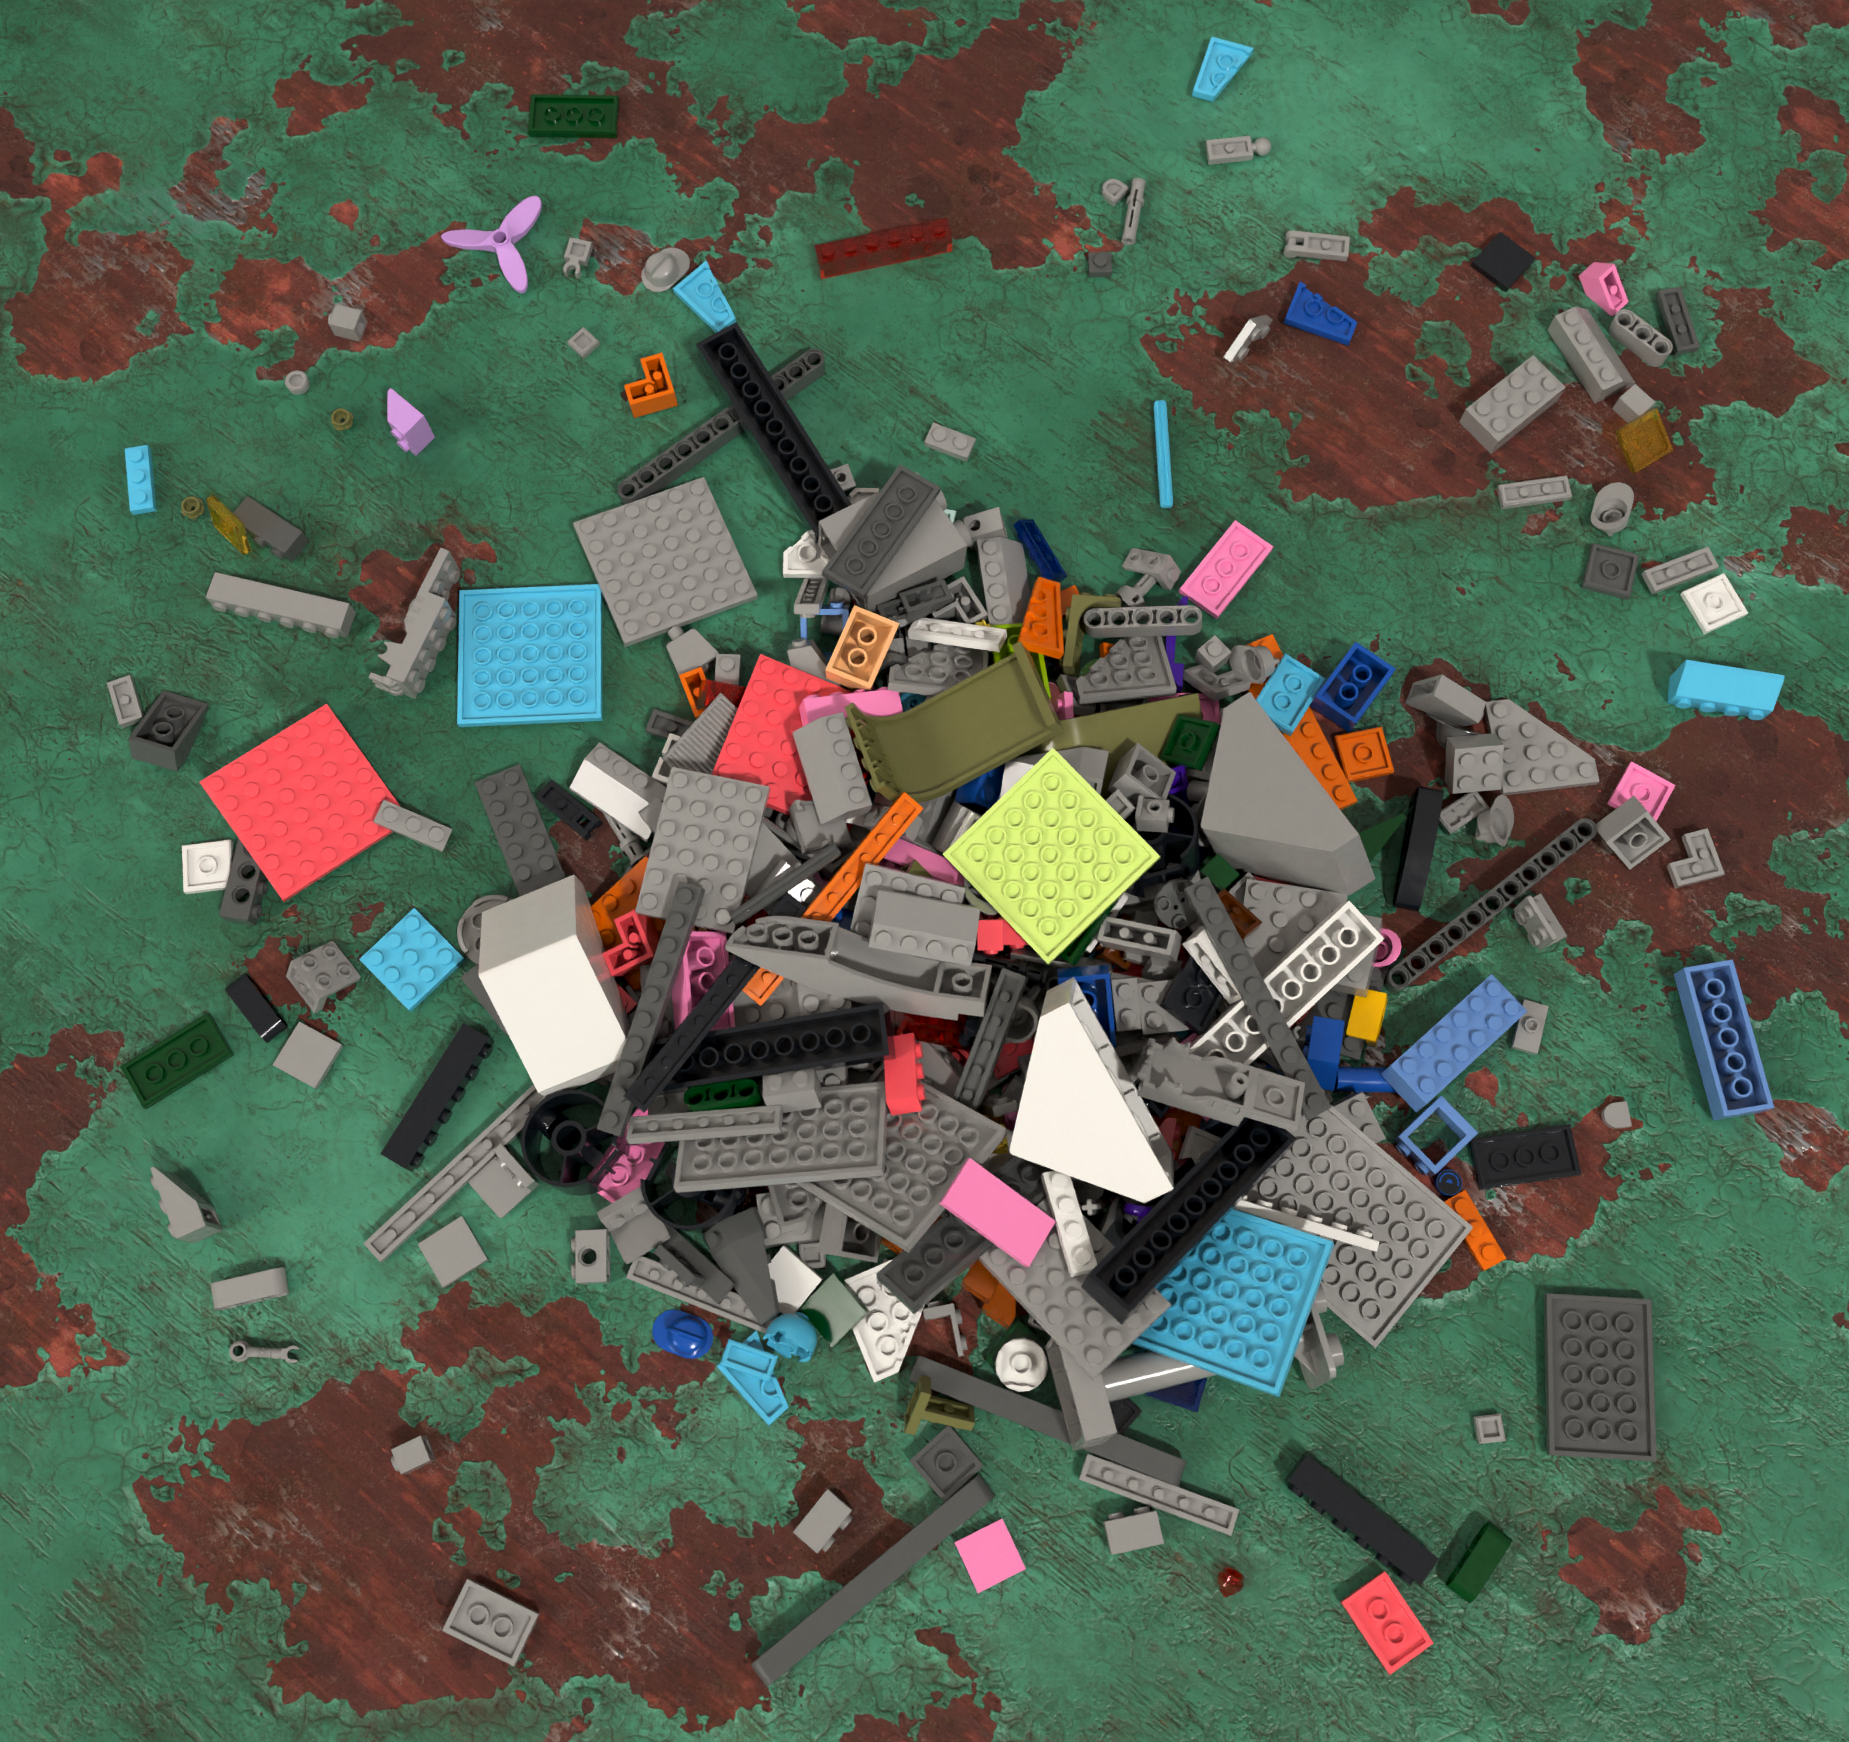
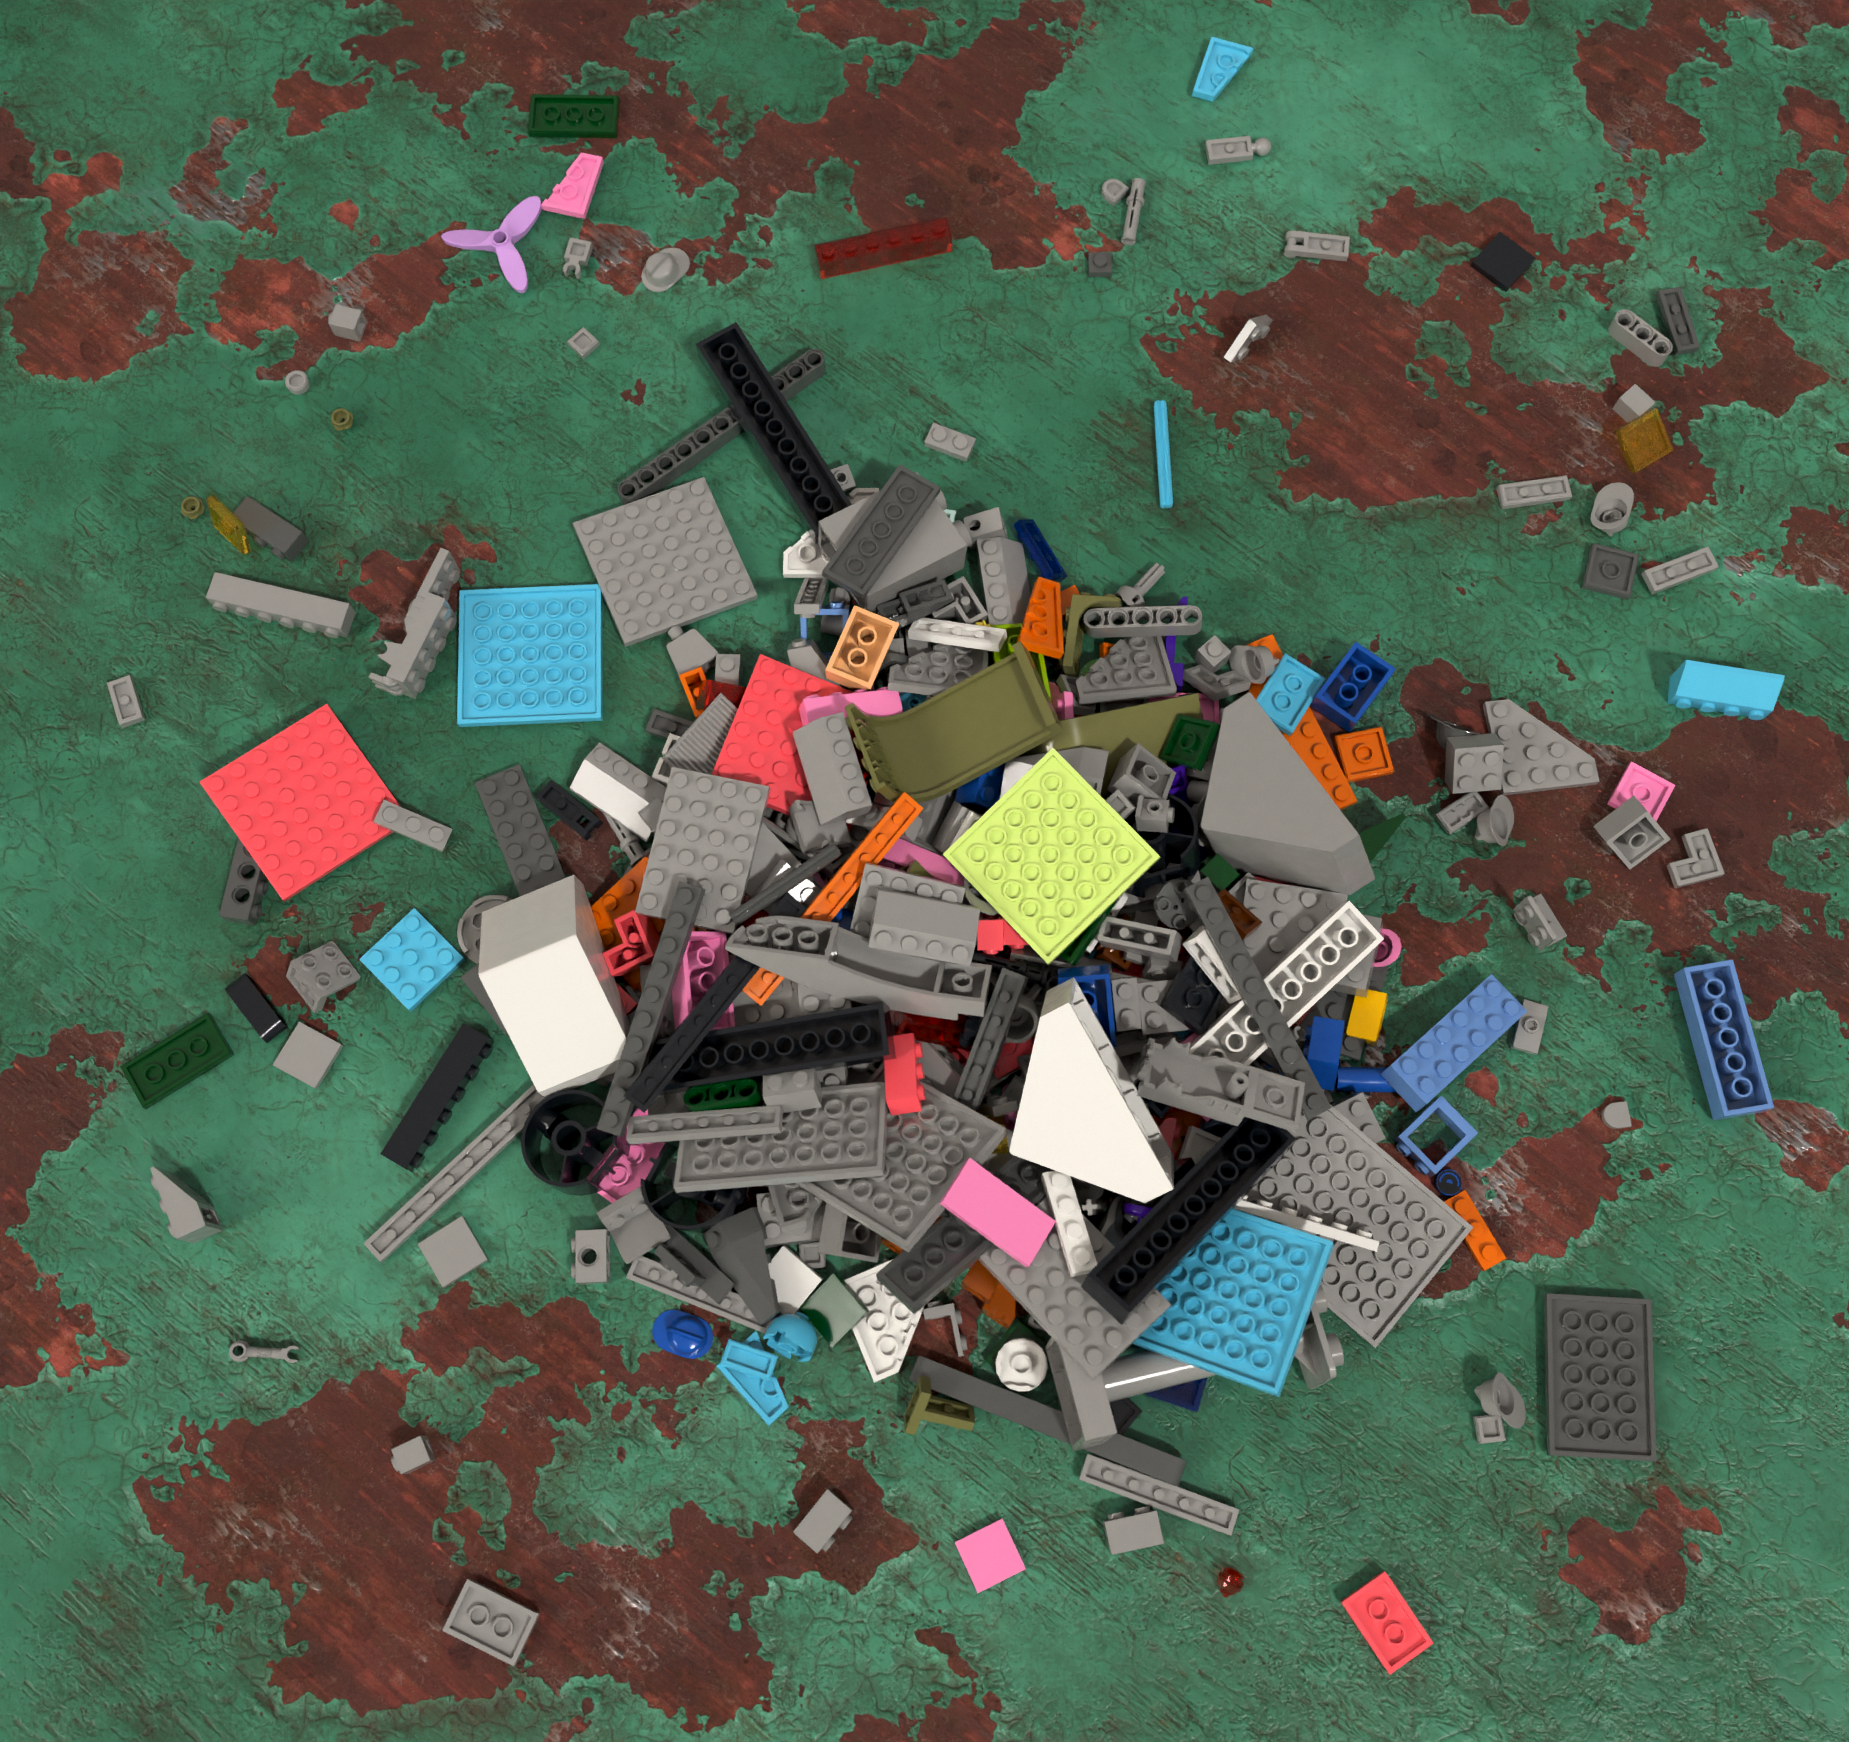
medium azure plate [125,445,157,515] -> none
dark grey slope [128,690,209,772] -> none
white tile [182,840,234,894] -> none
light grey beam [211,1268,289,1311] -> none
lavender slope [387,388,435,456] -> none
light grey bracket [469,1144,540,1219] -> none
orange brick [624,353,678,418] -> none
medium azure wing [673,261,736,333] -> none
dark grey beam [750,1474,996,1688] -> none
dark grey plate [909,1426,984,1502] -> none
light grey bracket [1122,548,1181,591] -> none
bright pink plate [1179,520,1273,619] -> none
blue wing [1284,281,1357,346] -> none
black brick [1284,1454,1439,1586] -> none
dark grey beam [1384,818,1597,993] -> none
black beam [1393,786,1443,912] -> none
light grey slope [1405,674,1486,727] -> none
dark green beam [1446,1521,1512,1604] -> none
light grey brick [1459,355,1565,454] -> none
black tile [1469,1124,1582,1191] -> none
light grey slope [1548,307,1635,404] -> none
bright pink slope [1579,262,1628,316] -> none
white tile [1680,573,1748,635] -> none
none -> bright pink wing [541,152,604,219]
none -> light grey piece [1474,1372,1526,1428]

